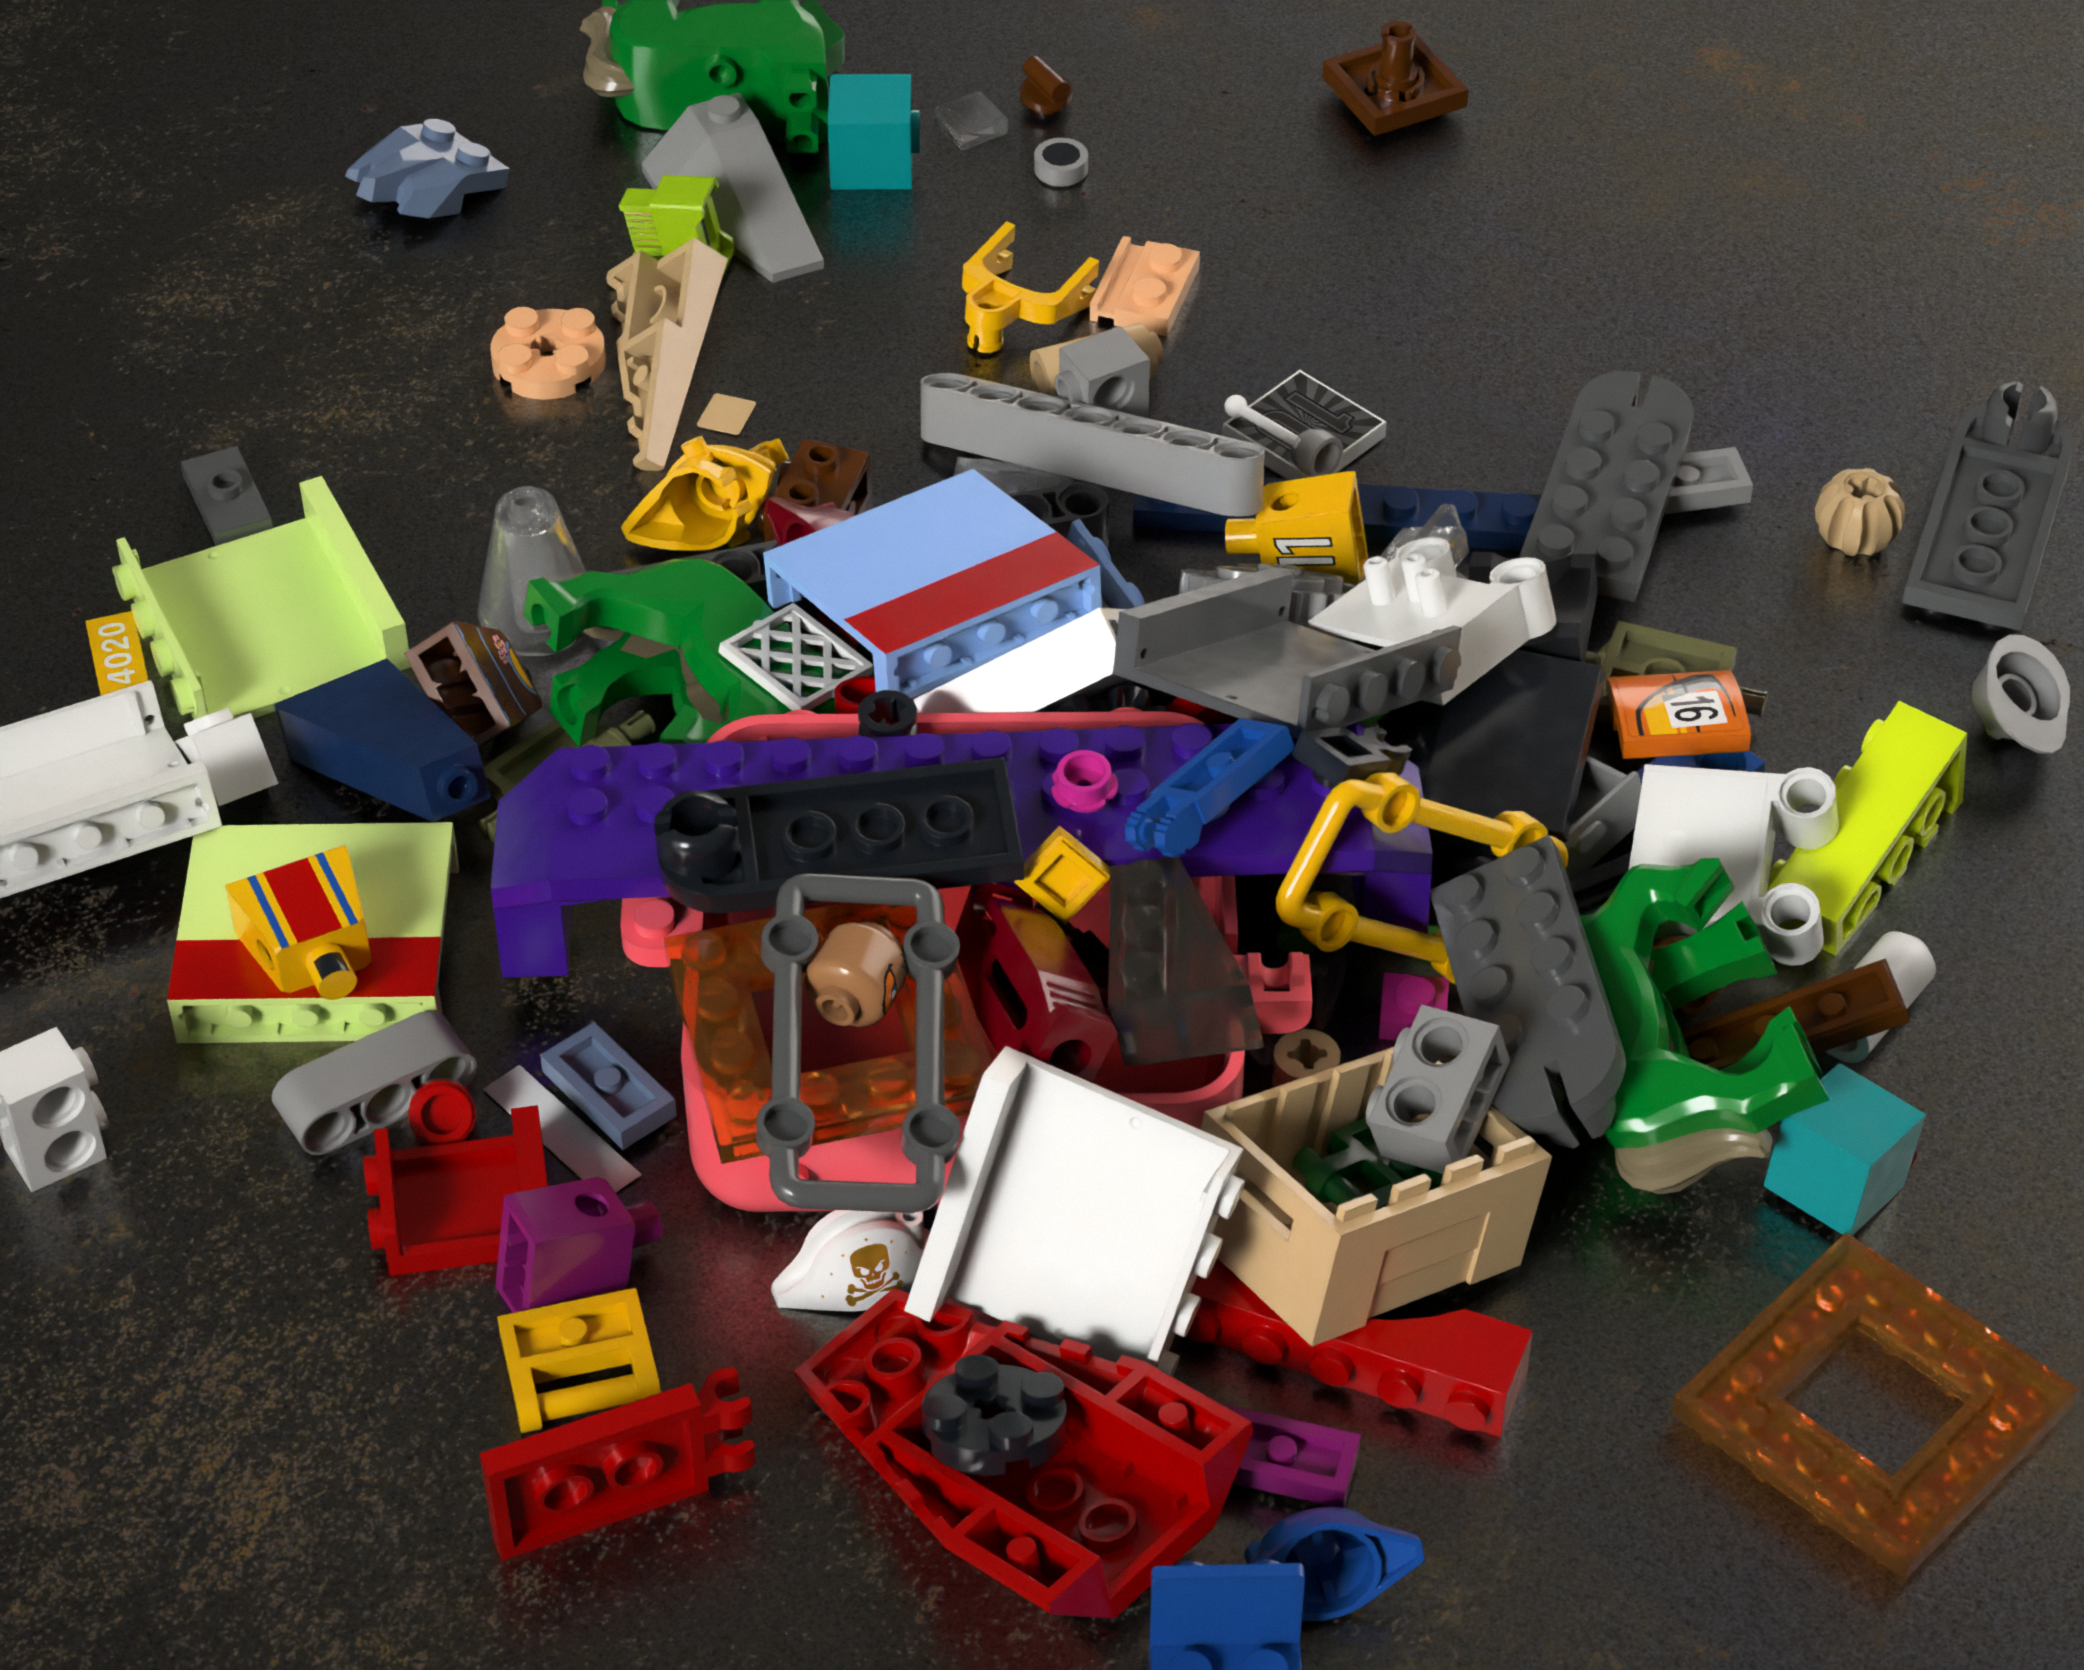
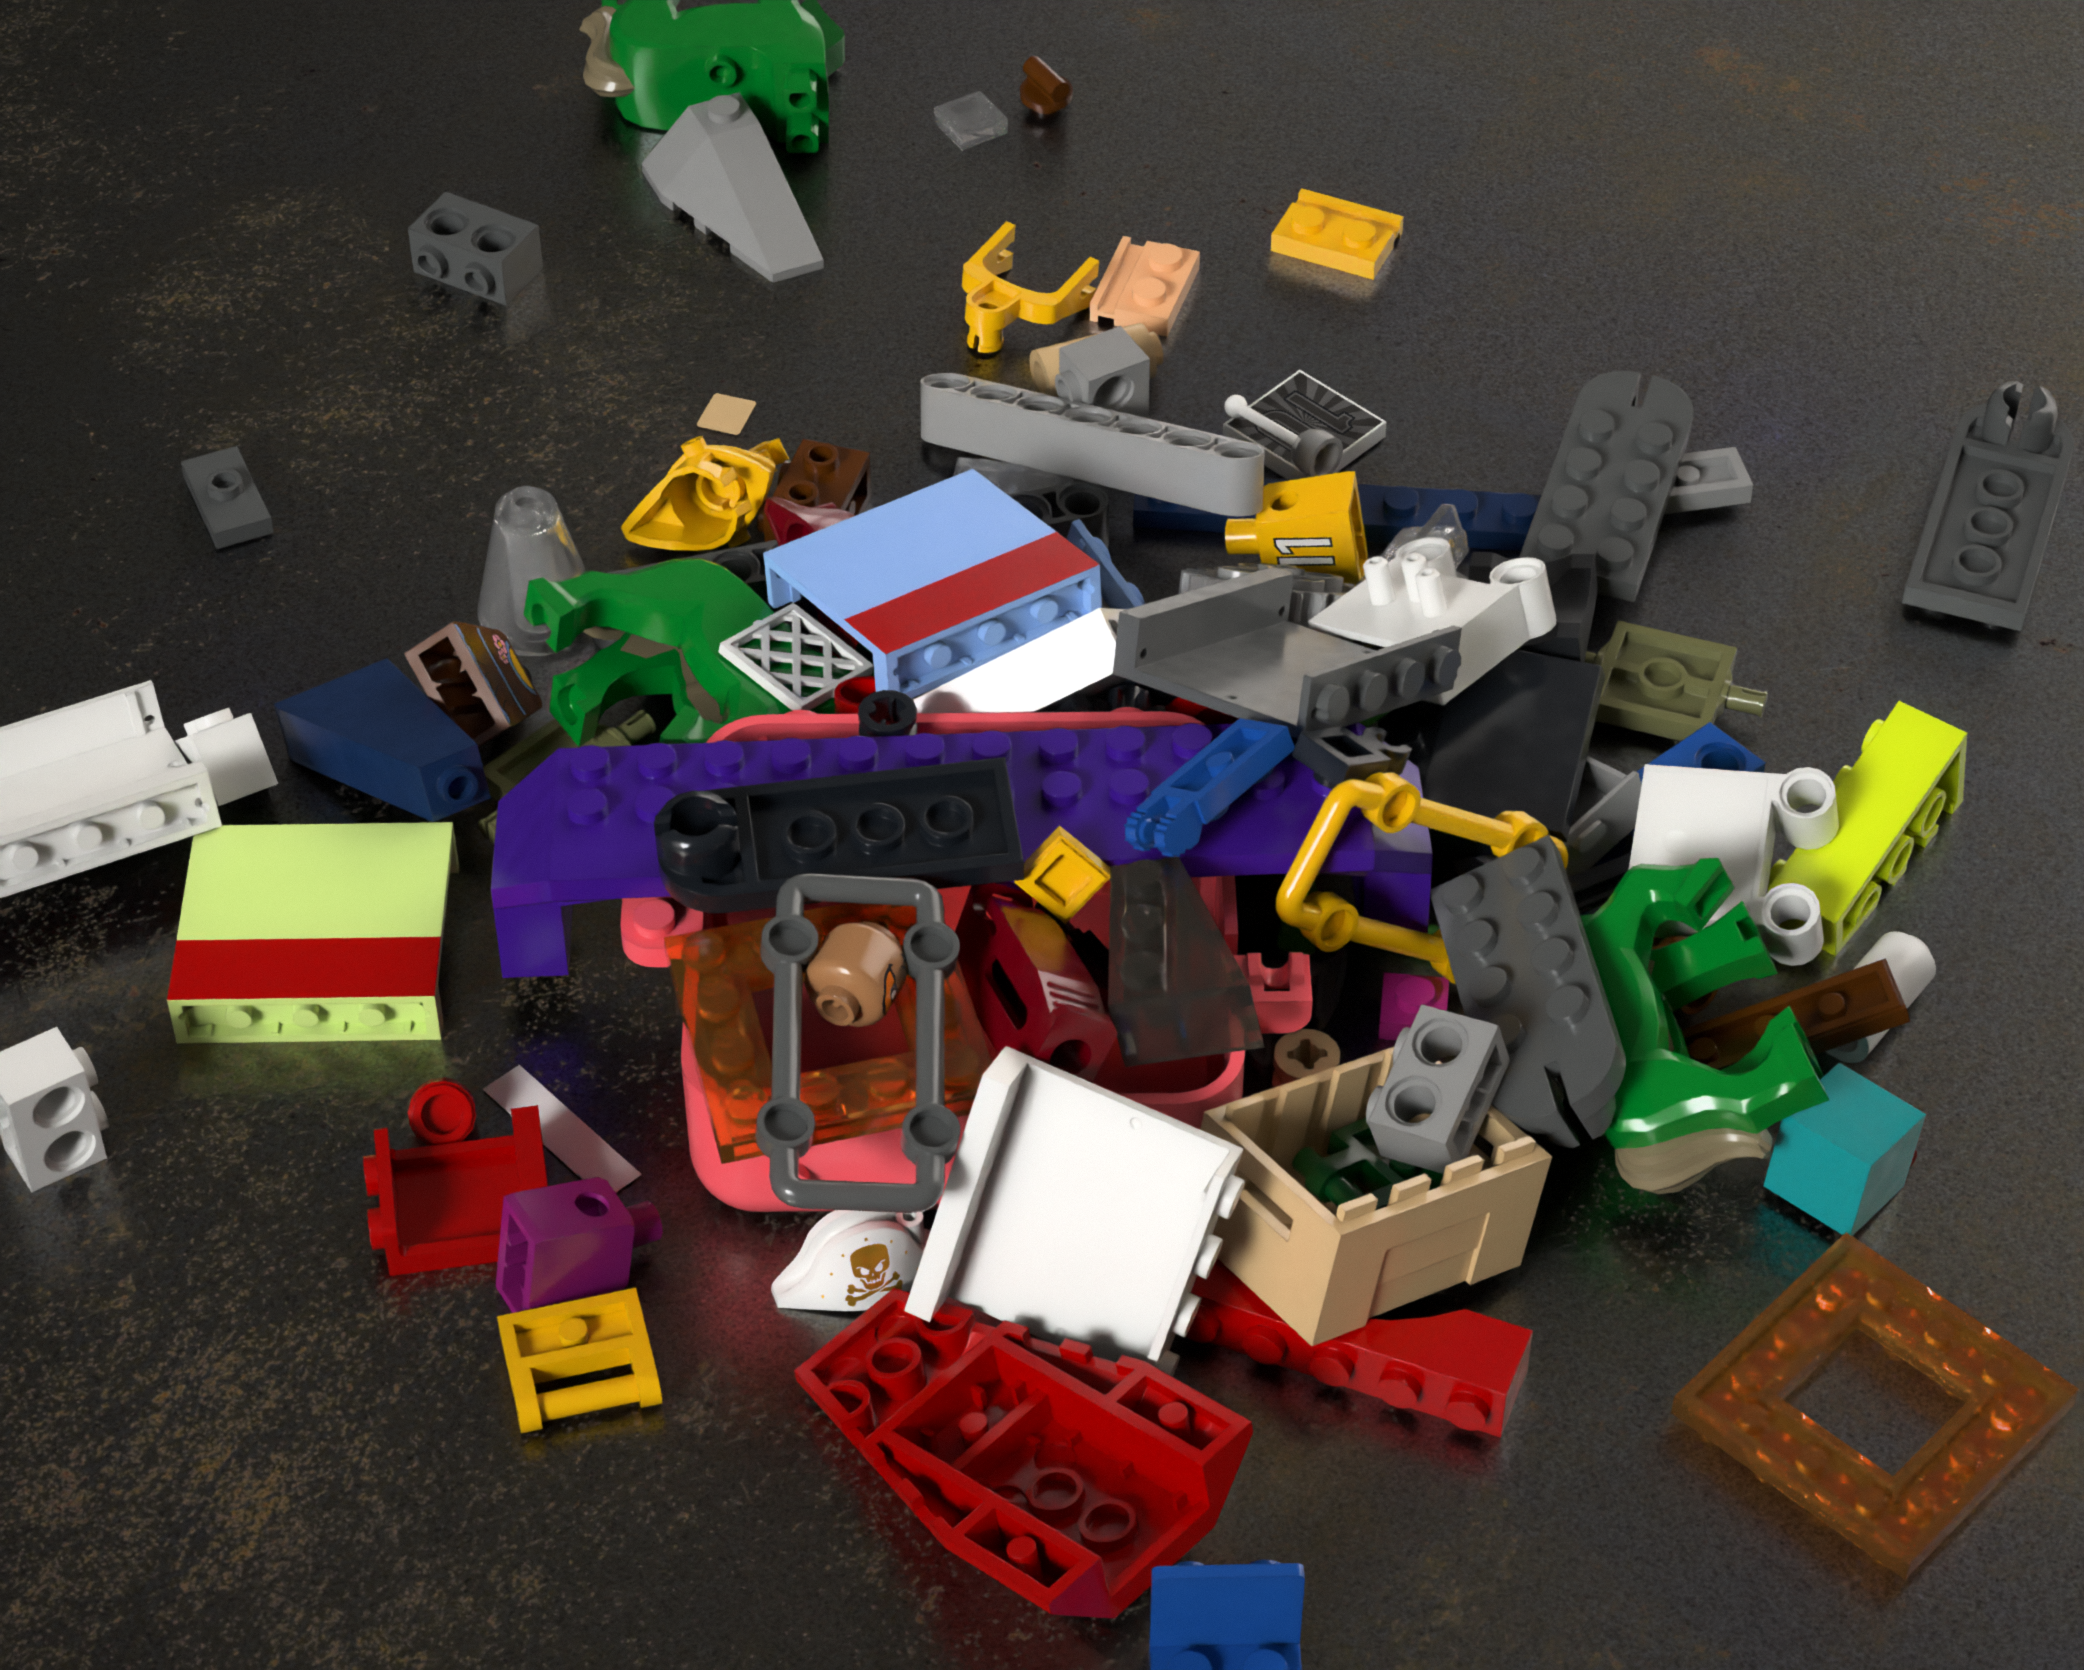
yellow sticker [85,611,149,695] -> none
yellowish green panel [112,476,411,720] -> none
yellow torso [225,845,372,1000] -> none
light grey beam [272,1010,477,1155] -> none
sand blue plate [345,119,510,218] -> none
red tile [479,1367,756,1561] -> none
light nougat plate [490,307,606,400] -> none
sand blue plate [540,1022,677,1150] -> none
tan wedge [606,238,728,471] -> none
lime piece [619,175,735,278] -> none
teal head [828,74,920,190] -> none
black plate [921,1354,1067,1476] -> none
light grey tile [1034,138,1088,187] -> none
dark pink plate [1051,750,1118,813] -> none
magenta plate [1220,1403,1361,1508] -> none
blue hat [1244,1507,1425,1621] -> none
reddish brown plate [1322,21,1469,136] -> none
orange slope [1606,670,1751,759] -> none
tan piece [1815,468,1905,556] -> none
light grey piece [1971,635,2070,754] -> none
none -> dark grey brick [408,192,543,306]
none -> yellow plate [1271,188,1404,280]

